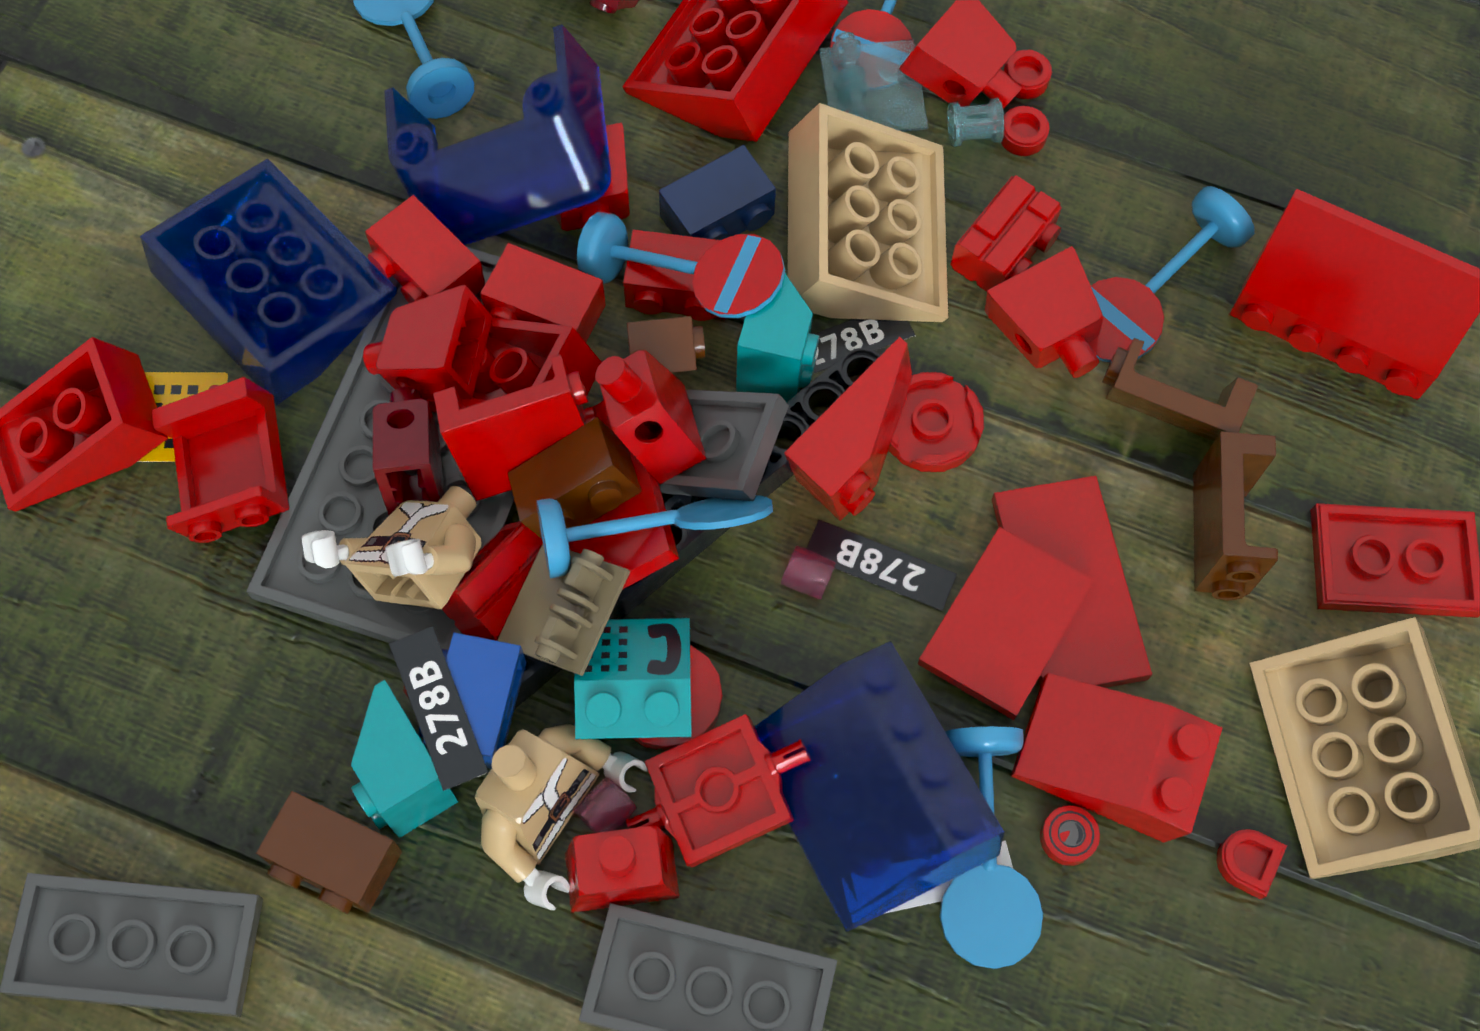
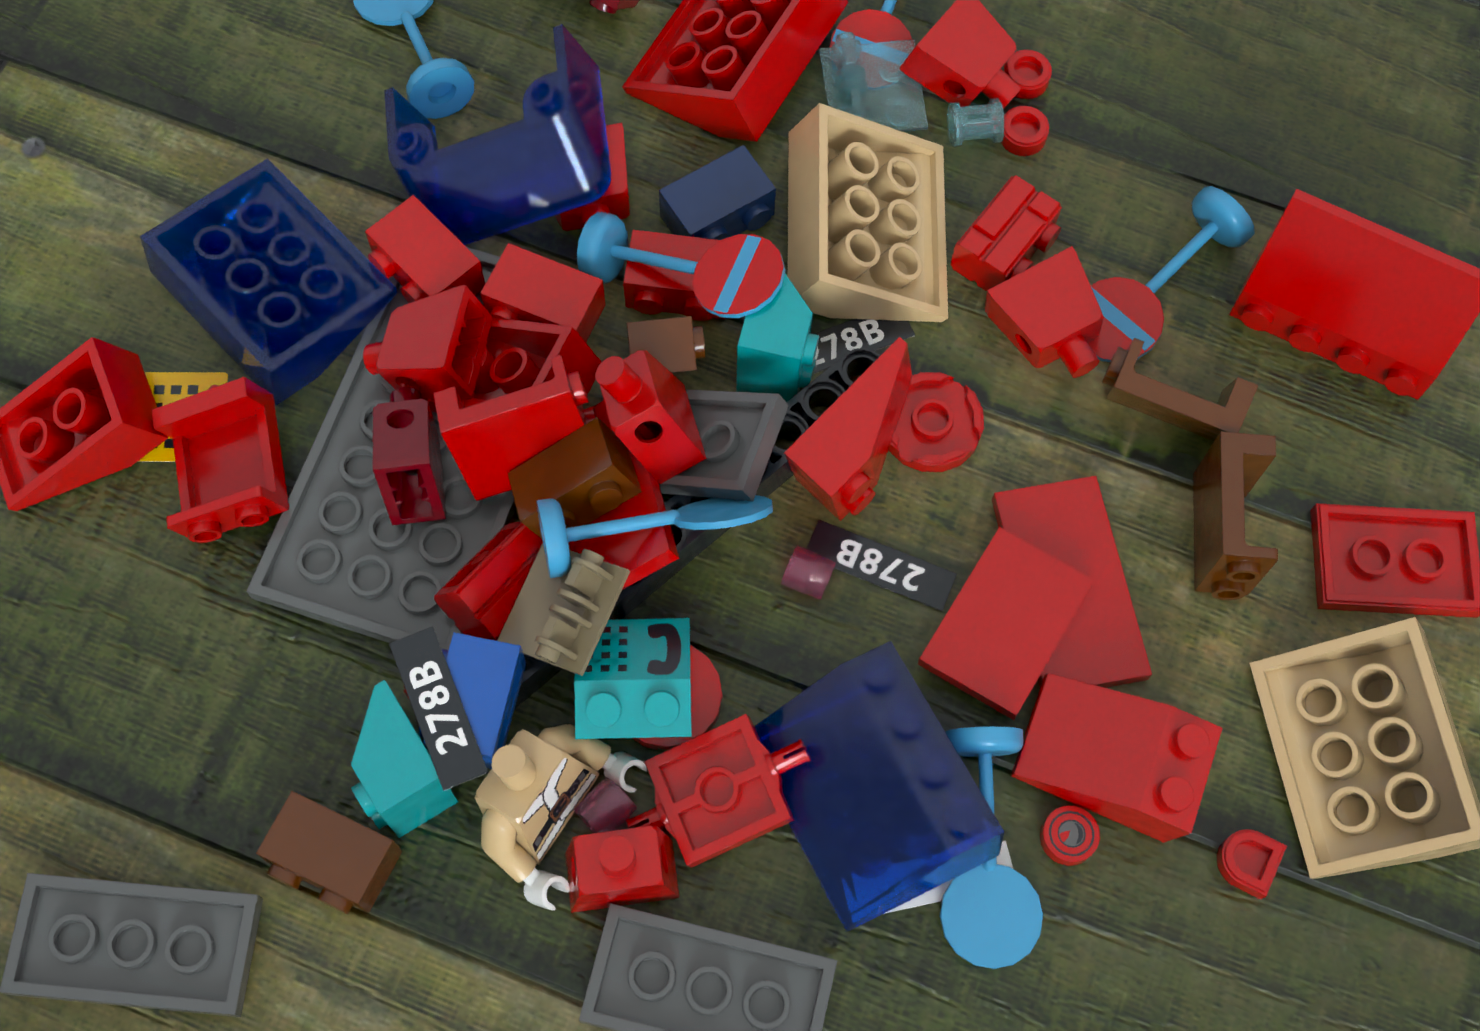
tan torso [302,486,481,609] -> none

